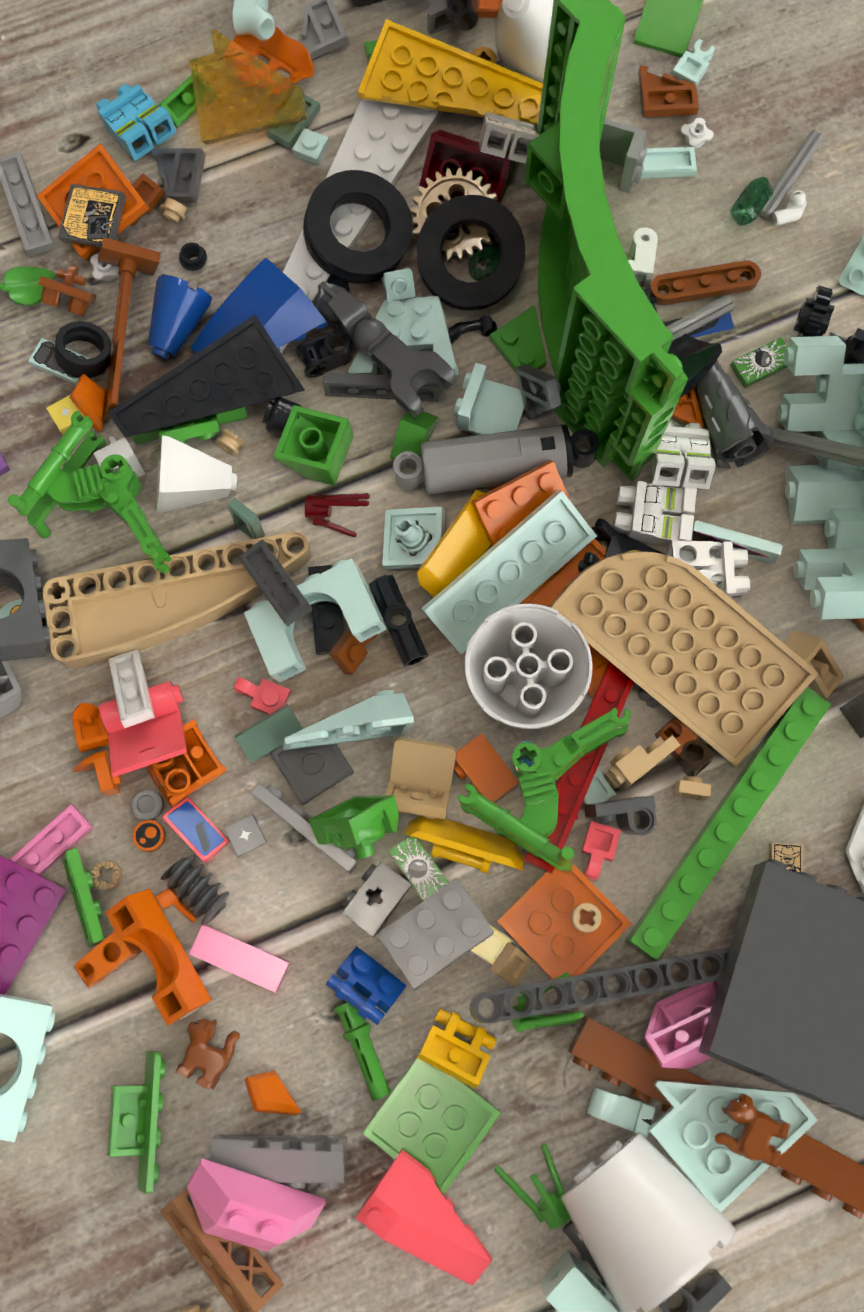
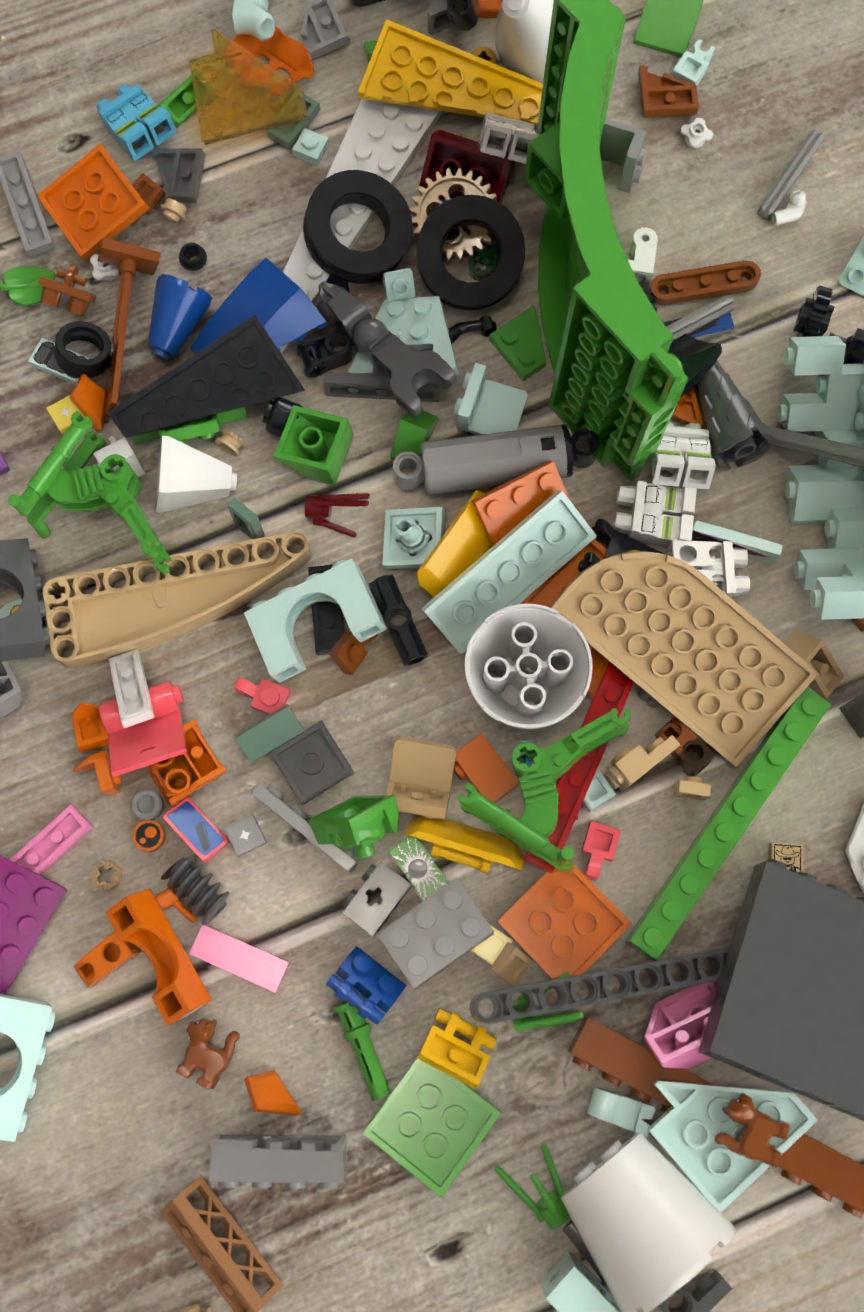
tile [58,184,127,248] -> none
bright green plate [62,848,104,948] -> none
bright green bracket [107,1051,165,1194] -> none
bright pink wedge [187,1158,326,1252] -> none
dark grey plate [238,539,313,627] -> none
light aqua wedge [283,690,414,750] -> none
coral wedge [356,1149,492,1286] -> none
flat silver wing [515,364,562,420] -> none
tan bush [571,903,602,933] -> none
dark grey plate [584,796,656,835] -> none
light aqua tile [641,147,697,178] -> none
tile [730,337,787,388] -> none
clear green beam [731,177,773,226] -> none

